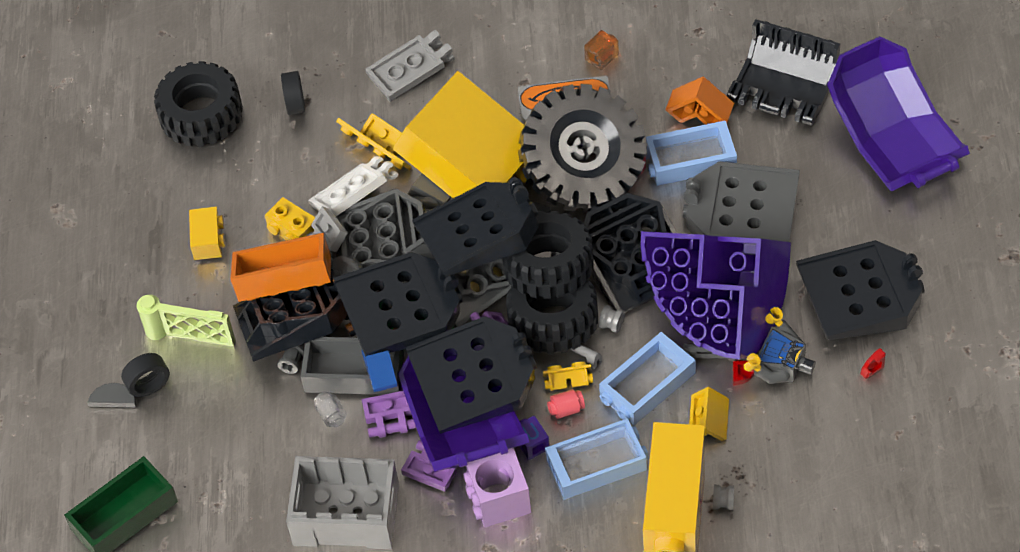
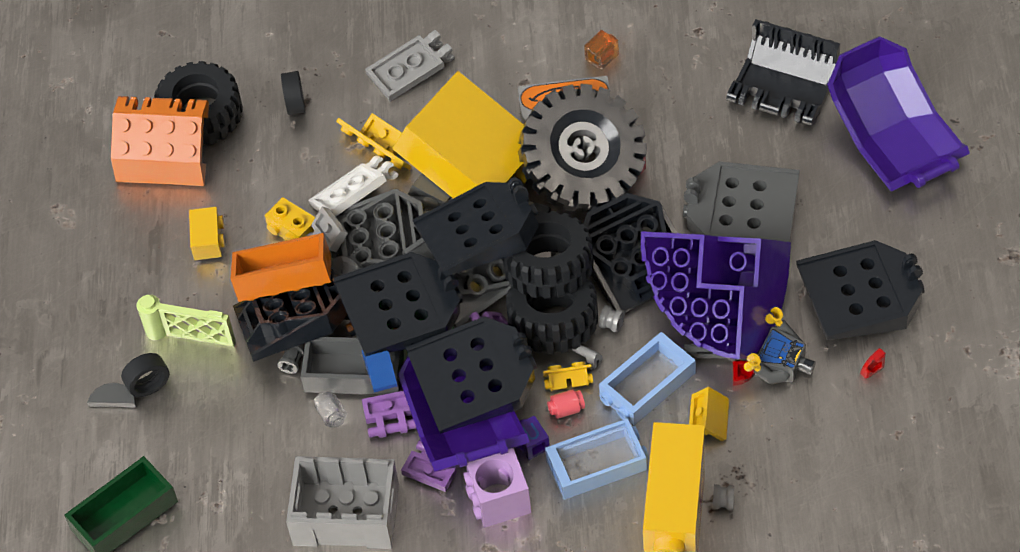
light blue window [646,121,737,186] -> none
orange brick [665,76,734,125] -> none
none -> orange slope [111,96,209,186]

